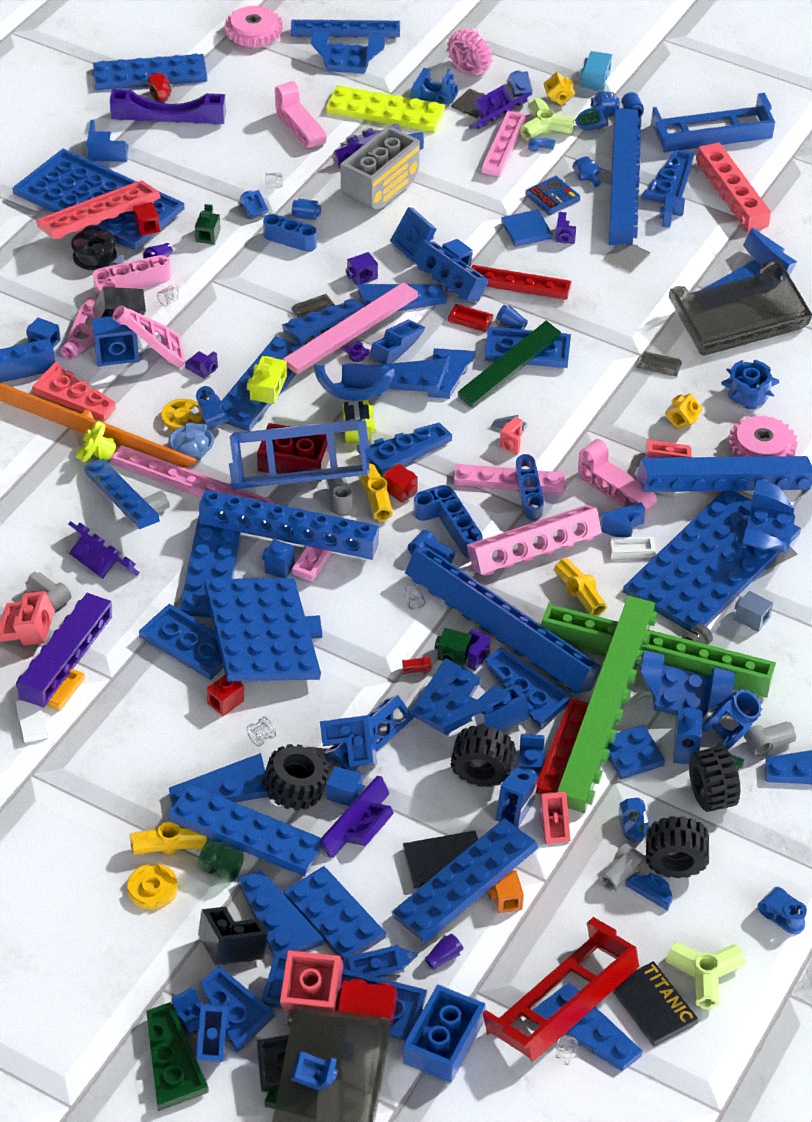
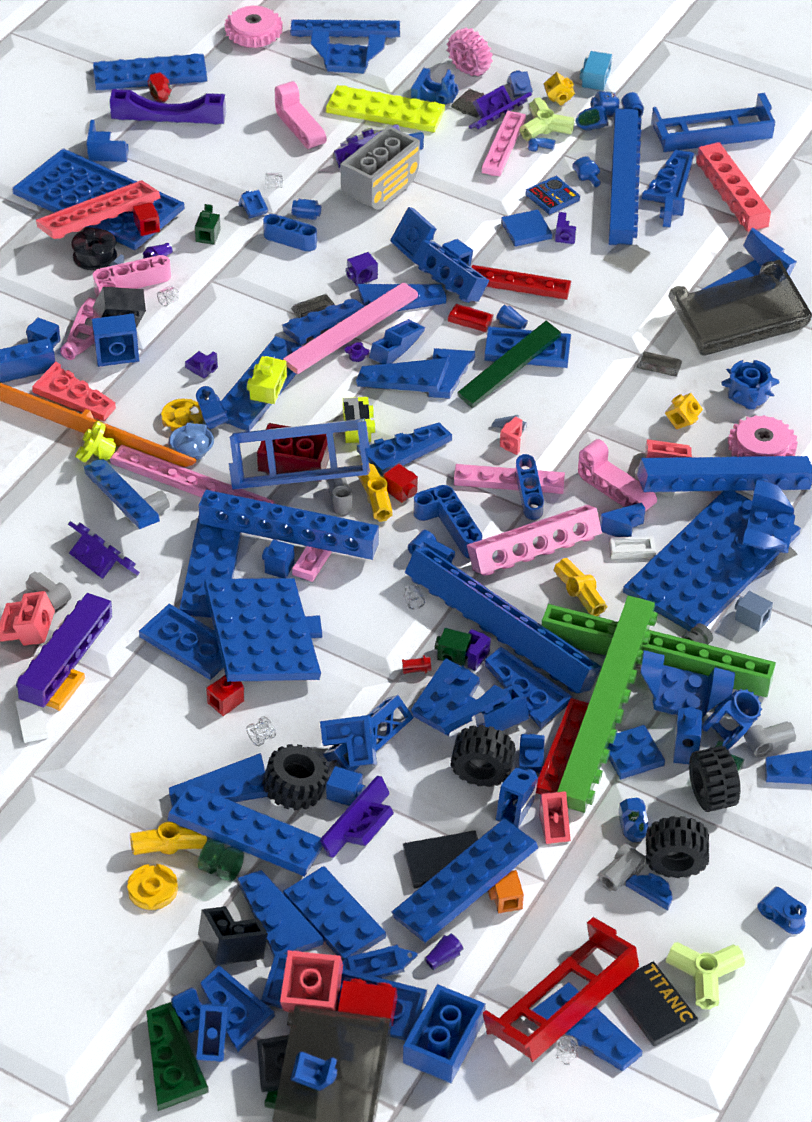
bright pink plate [112,305,185,368] -> none
blue piece [314,363,395,401] -> none

